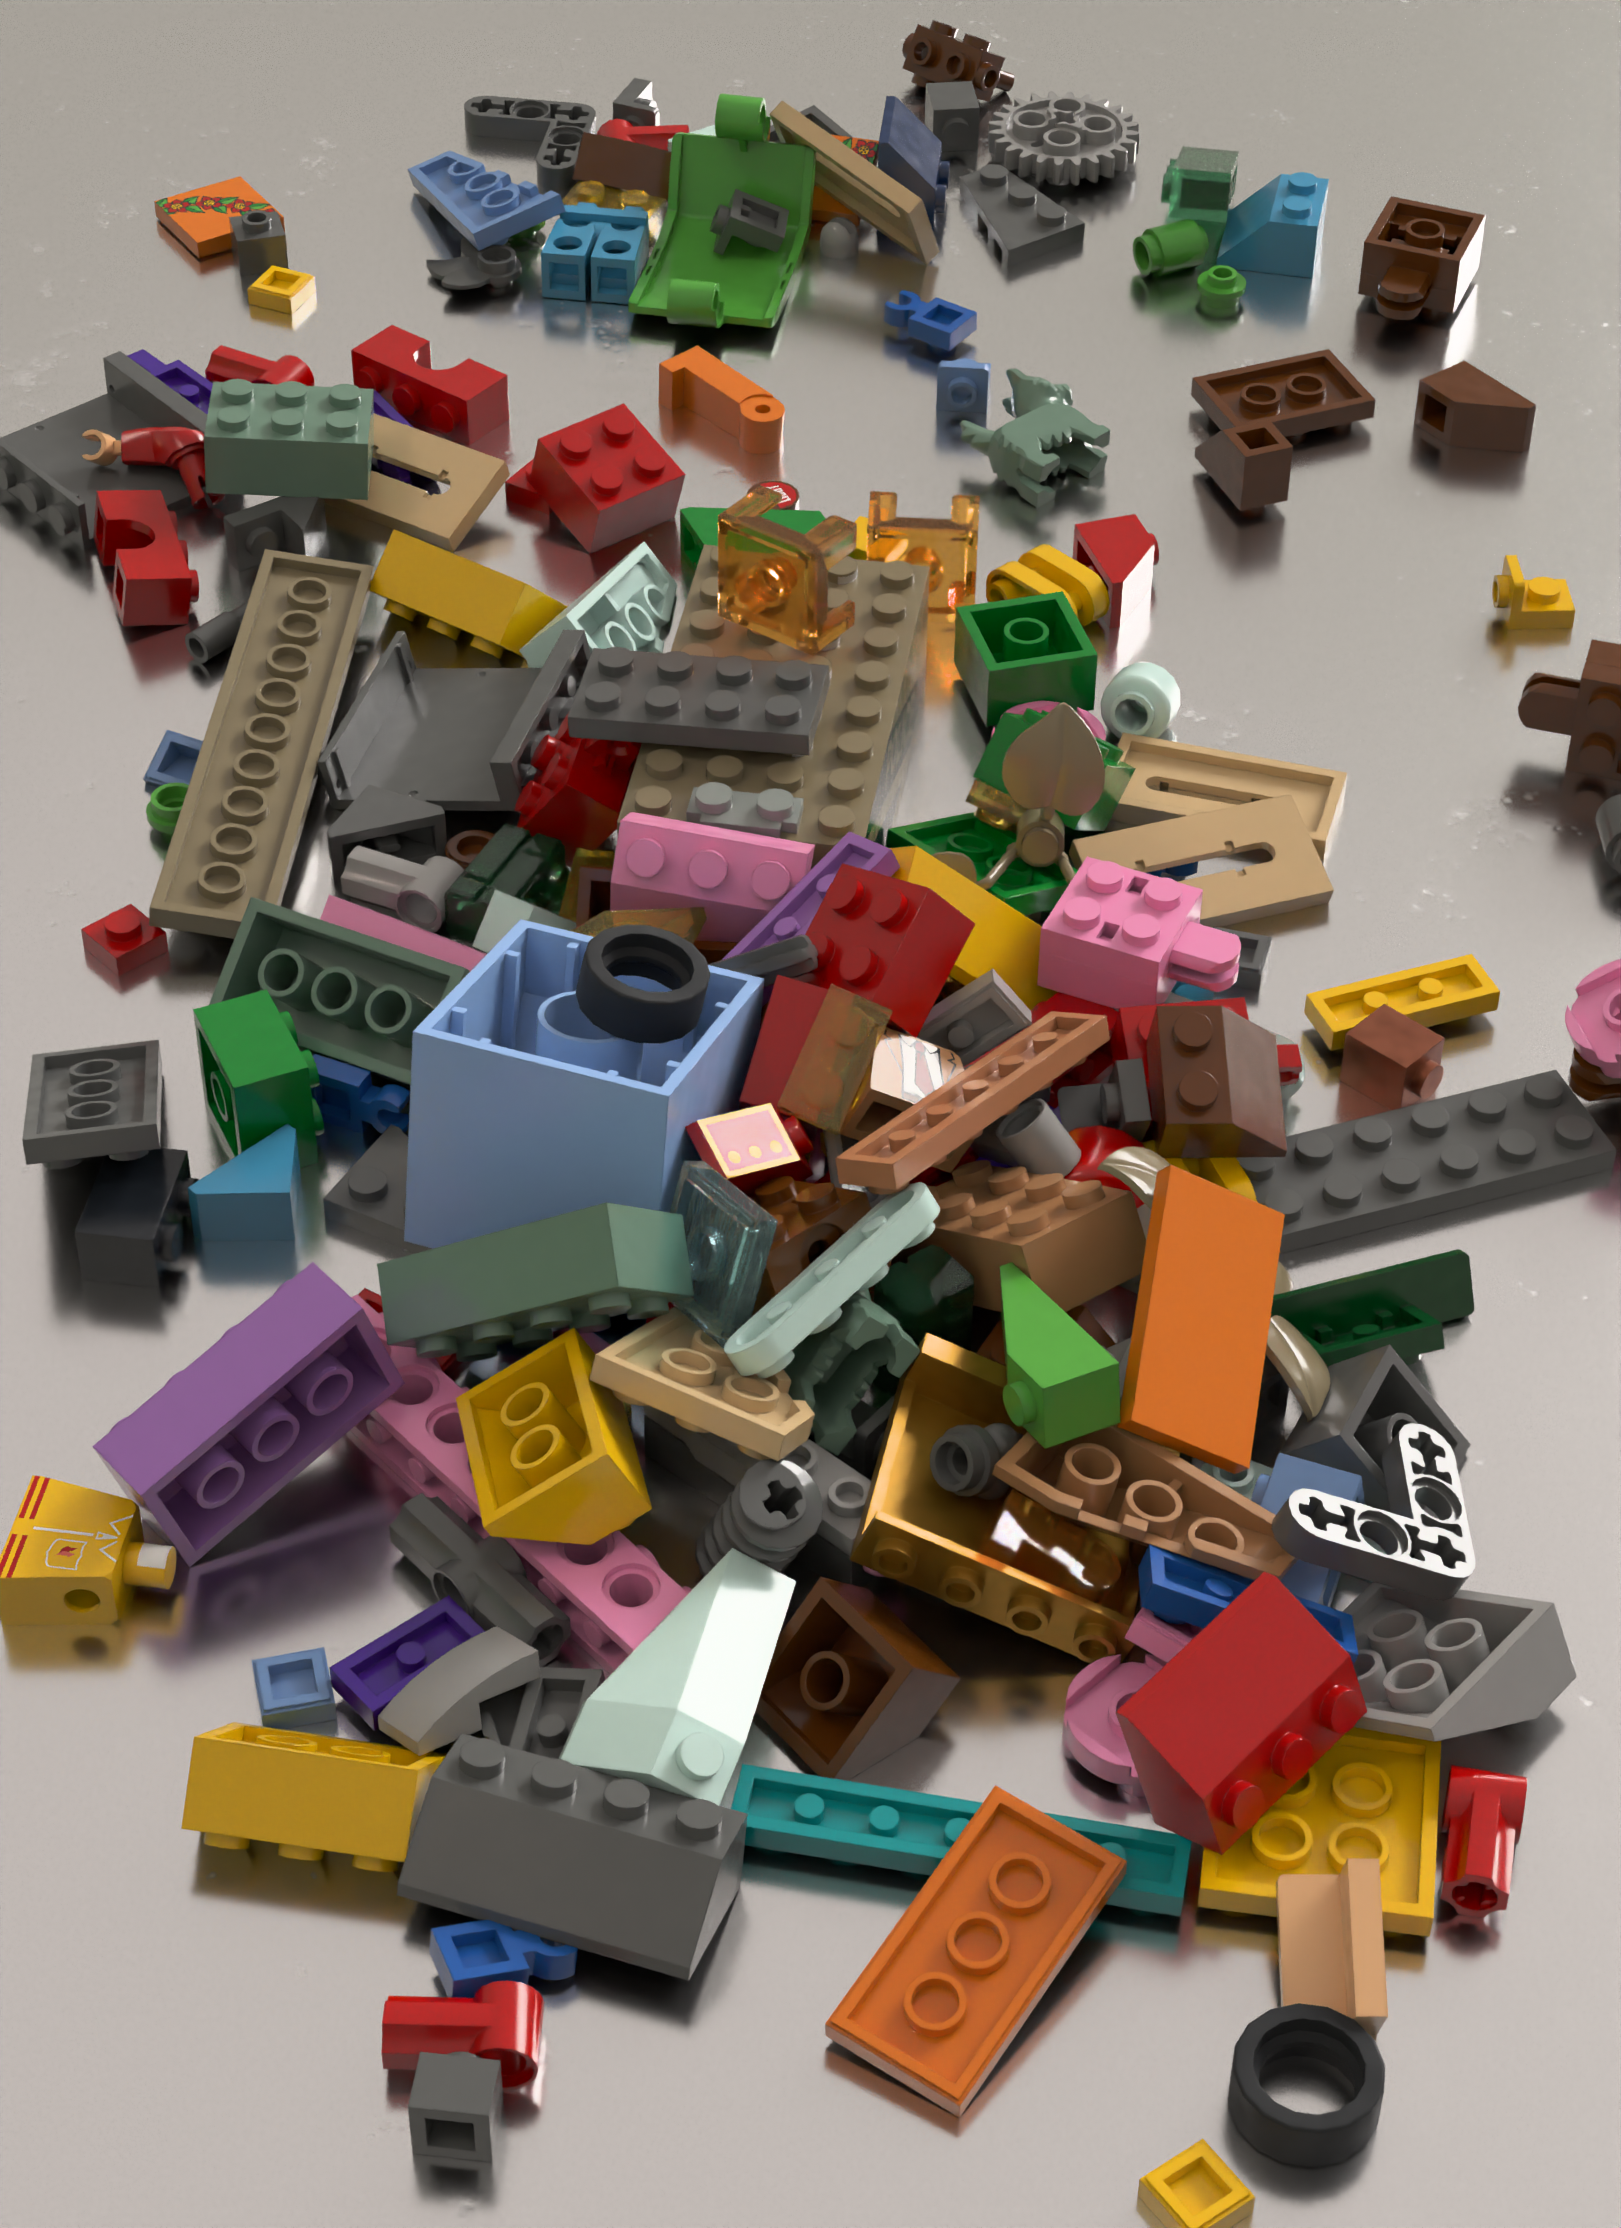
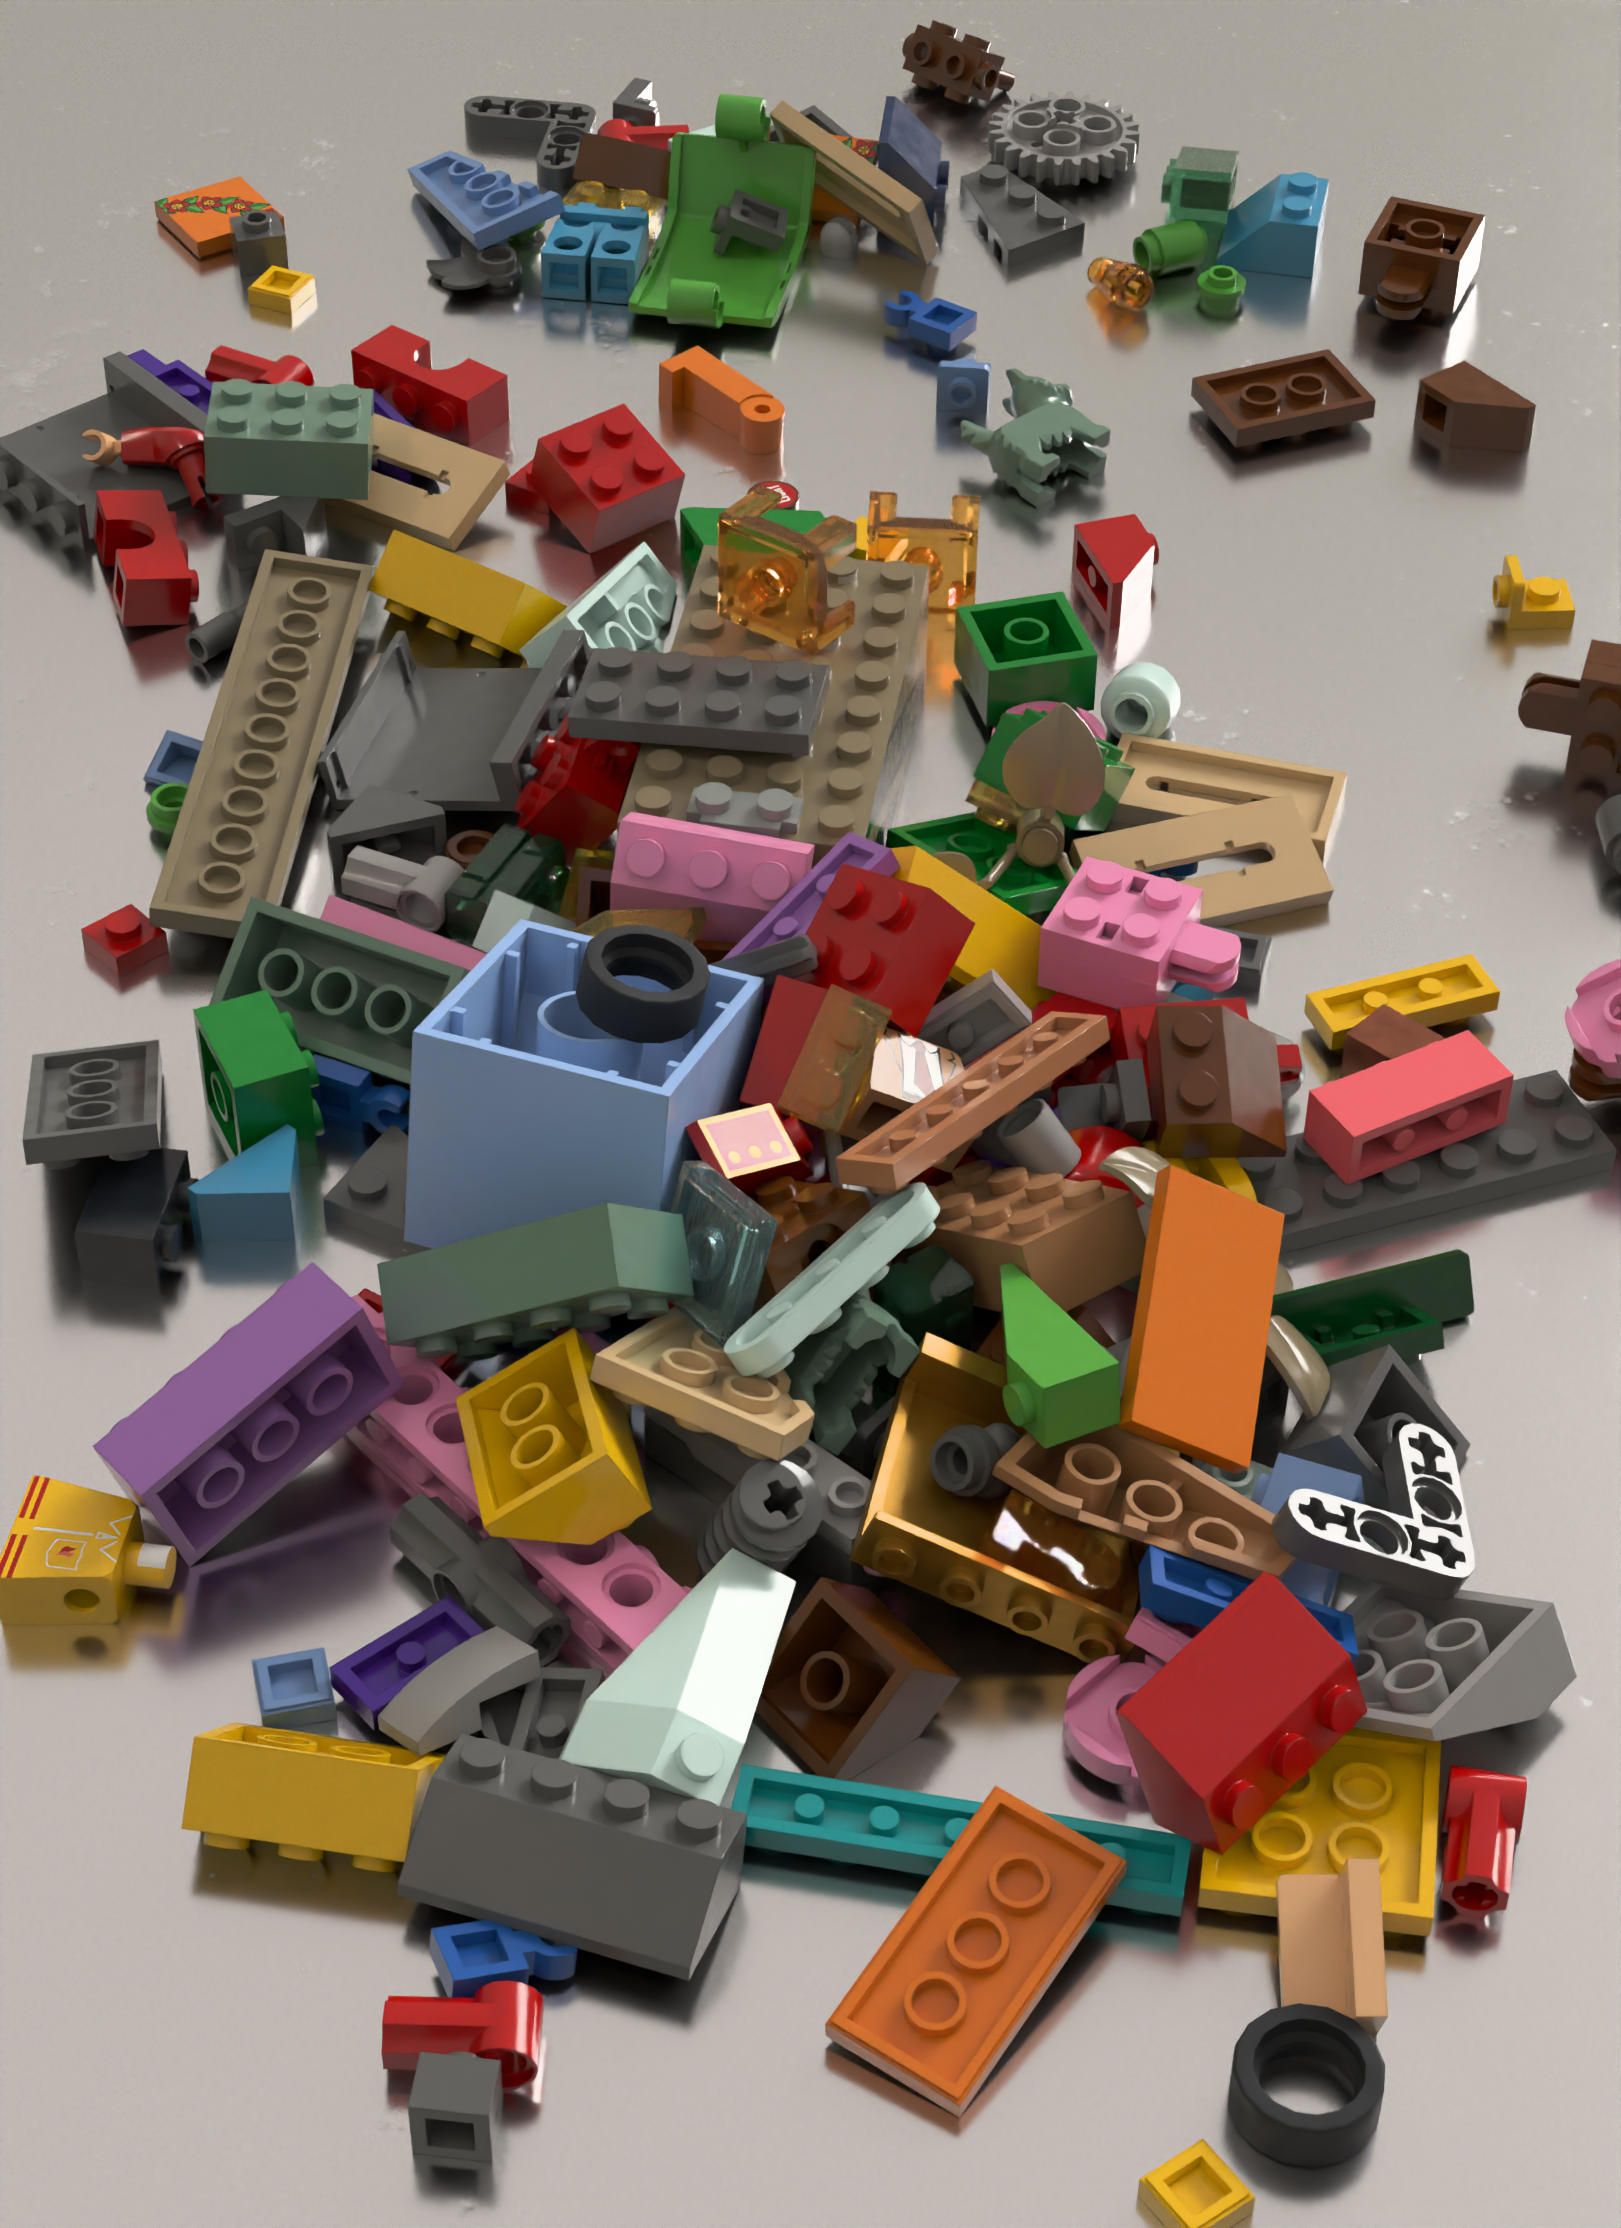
dark grey brick [925,81,980,152] -> none
yellow brick [986,544,1110,626] -> none
reddish brown slope [1194,420,1293,511] -> none
none -> clear orange cone [1087,257,1154,312]
none -> coral brick [1303,1030,1514,1185]

